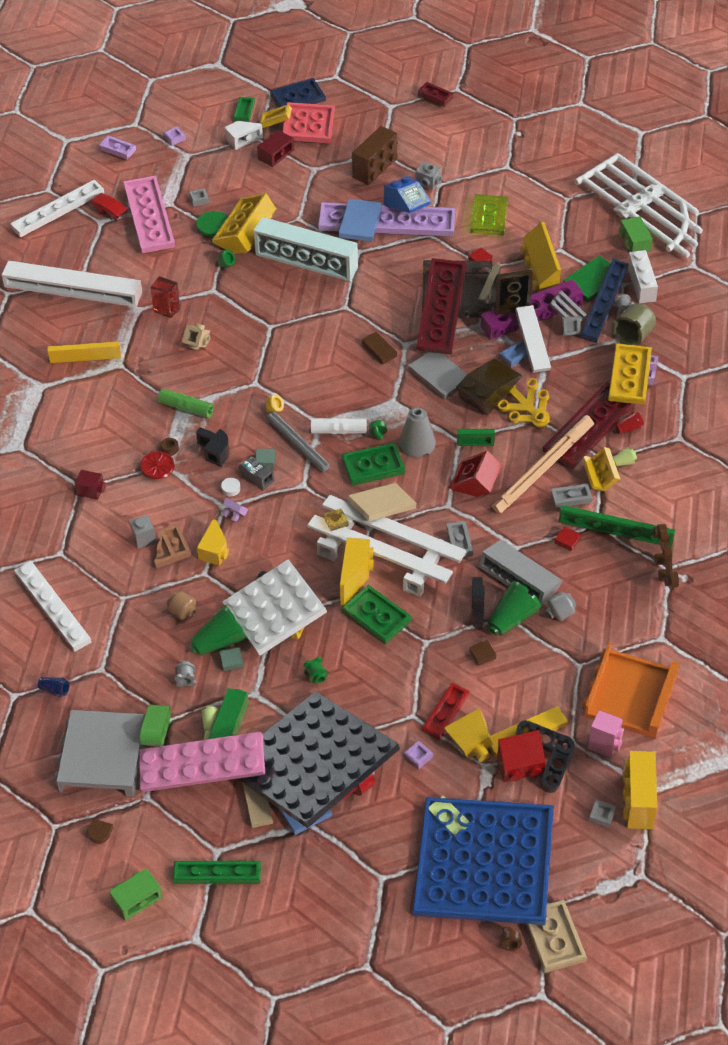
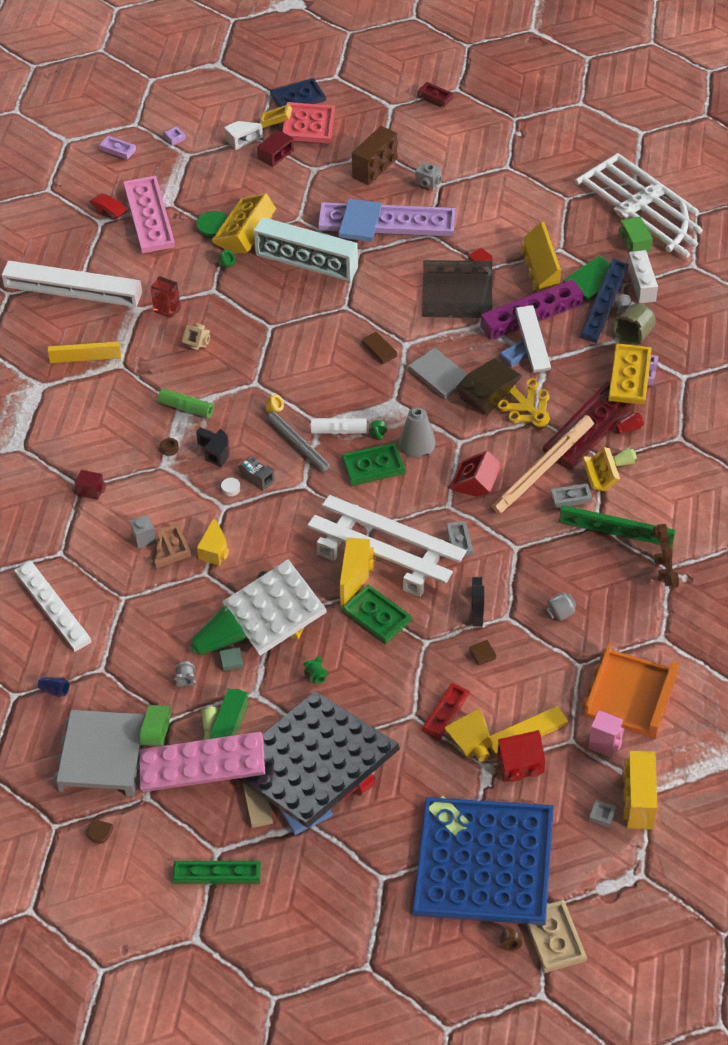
white plate [10,180,104,237] -> none
bright green brick [109,868,163,921] -> none
red wheel [141,451,175,479] -> none
medium nougat head [167,591,197,620] -> none
light grey tile [189,188,209,207] -> none
lavender tile [223,498,248,522] -> none
green tile [233,97,255,122] -> none
sand green tile [256,449,275,467] -> none
clear yellow tile [324,508,349,531] -> none
tan tile [348,483,417,521] -> none
blue slope [384,176,431,213] -> none
lavender tile [404,741,433,770] -> none
dark red plate [416,258,467,355] -> none
green tile [457,429,495,446] -> none
clear neon green tile [470,194,508,235] -> none
dark tan tile [478,264,501,313] -> none
light grey brick [478,540,562,606] -> none
green cone [487,581,541,636] -> none
dark brown slope [490,269,533,315] -> none
black beam [516,720,575,793] -> none
light grey tile [549,291,587,322] -> none
red tile [555,526,581,551] -> none
light grey tile [561,316,581,336] -> none

